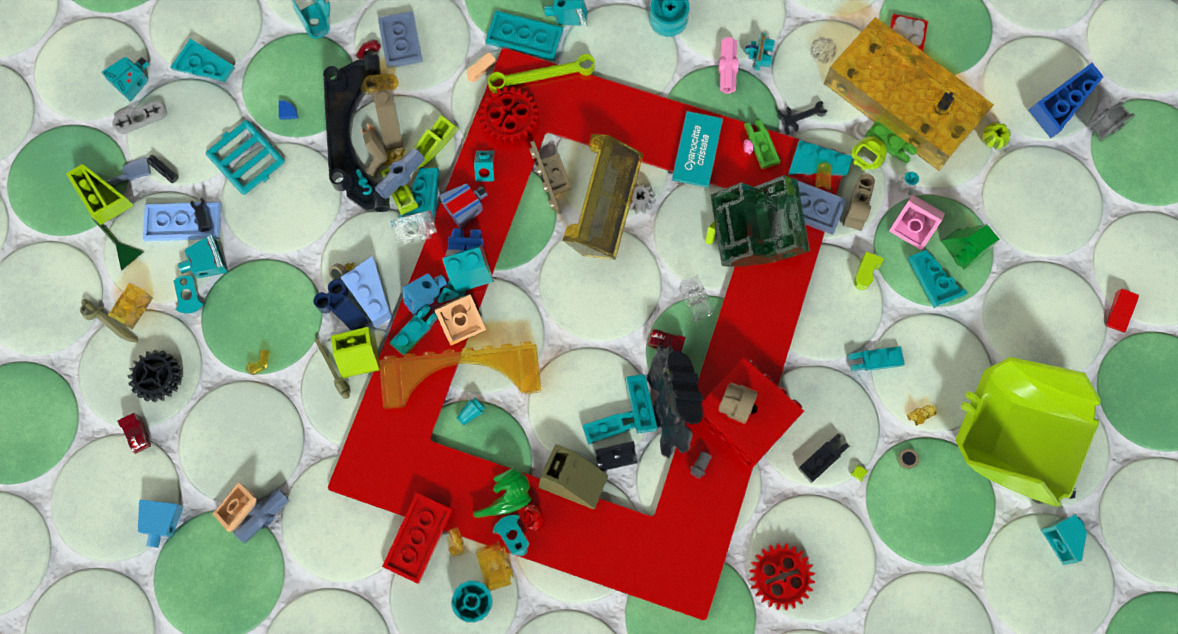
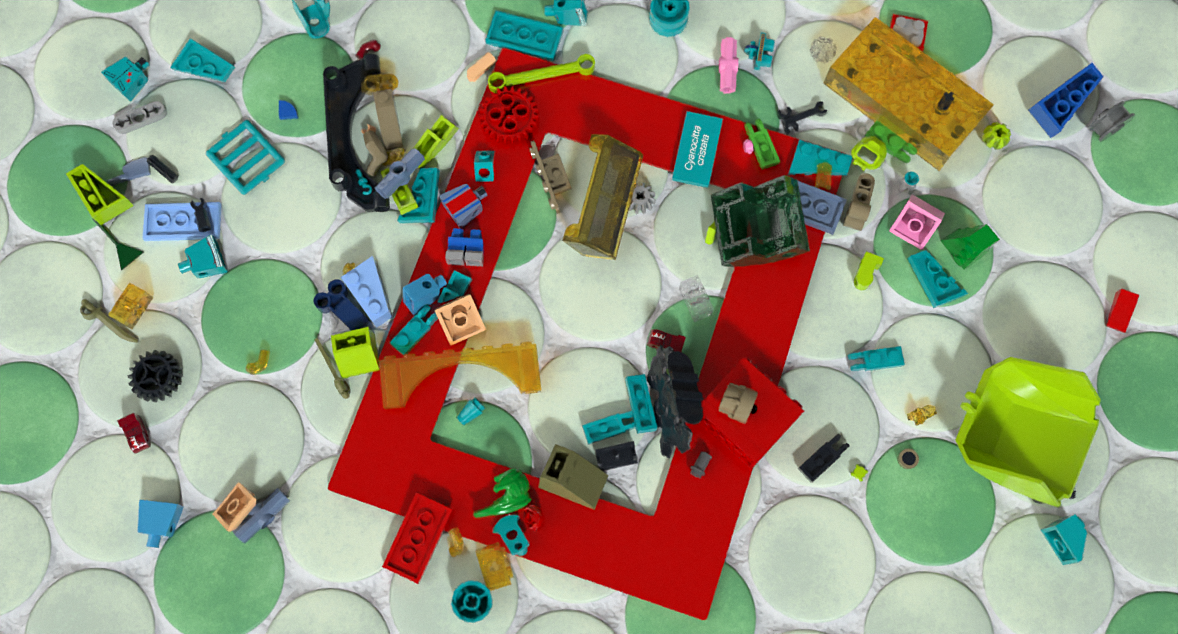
teal piece [173,276,204,314] -> none
dark tan tile [329,263,348,281] -> none
sand blue plate [378,11,423,68] -> none
clear brick [390,210,437,245] -> none
teal slope [442,245,494,292] -> none
red gear [749,543,815,611] -> none

